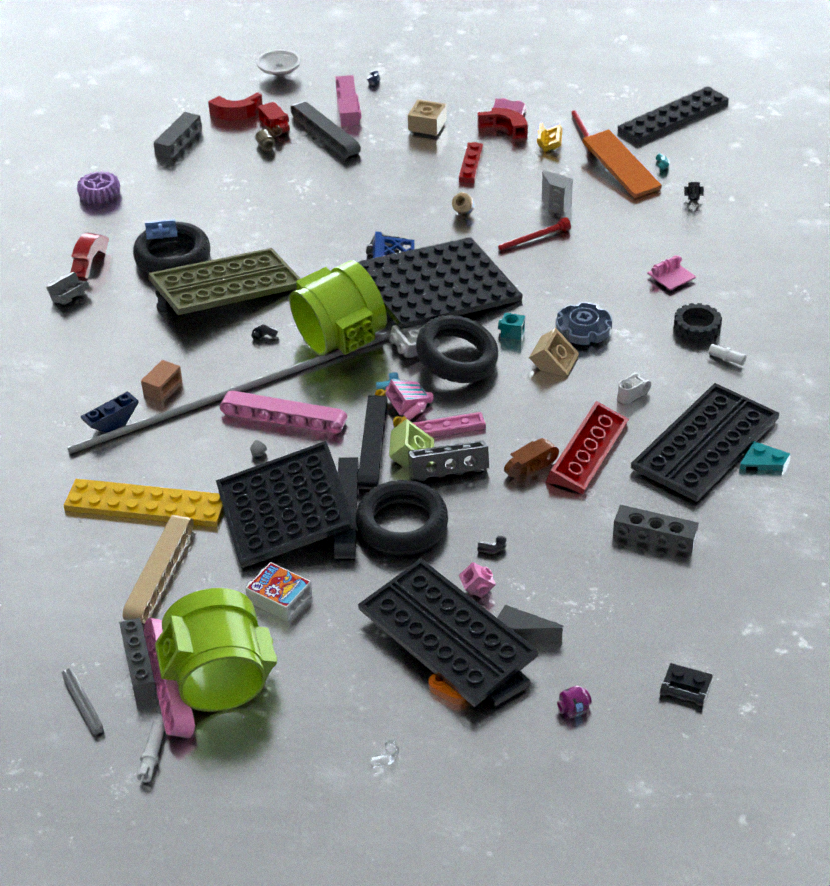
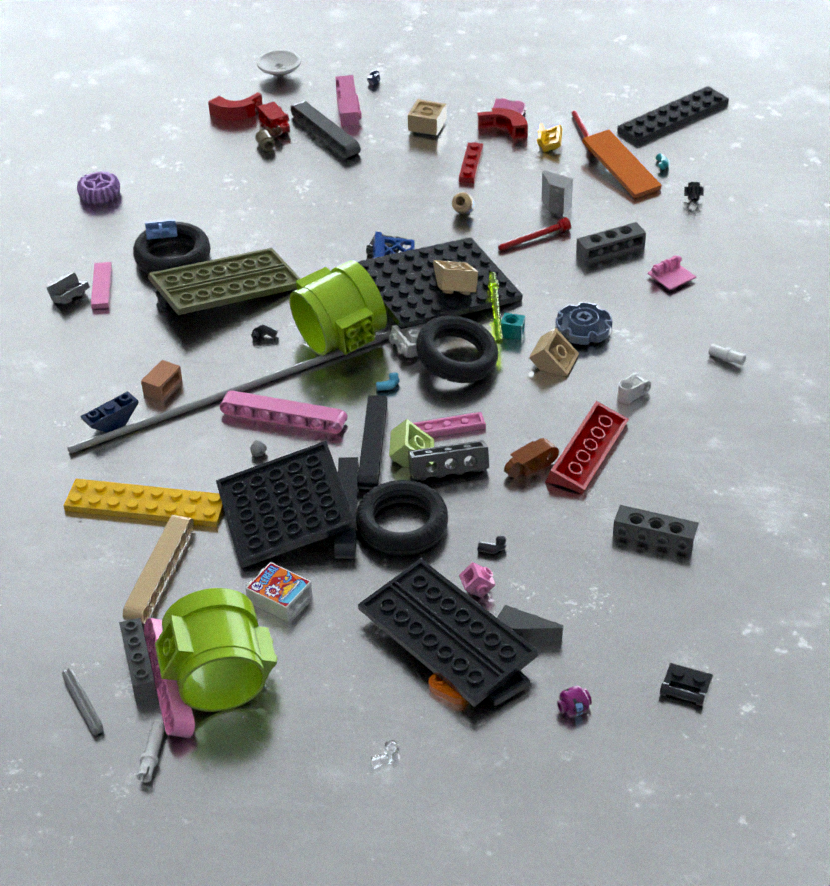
arch [70,233,109,279] -> none
dark grey brick [153,112,202,159] -> none
bright pink torso [375,379,433,427] -> none
black plate [631,383,780,502] -> none
black tyre [673,303,722,343] -> none
teal wing [739,441,791,471] -> none
none -> bright pink tile [91,262,112,309]
none -> tan slope [433,260,478,295]
none -> clear neon green bar [488,272,503,344]
none -> dark grey brick [576,222,646,263]

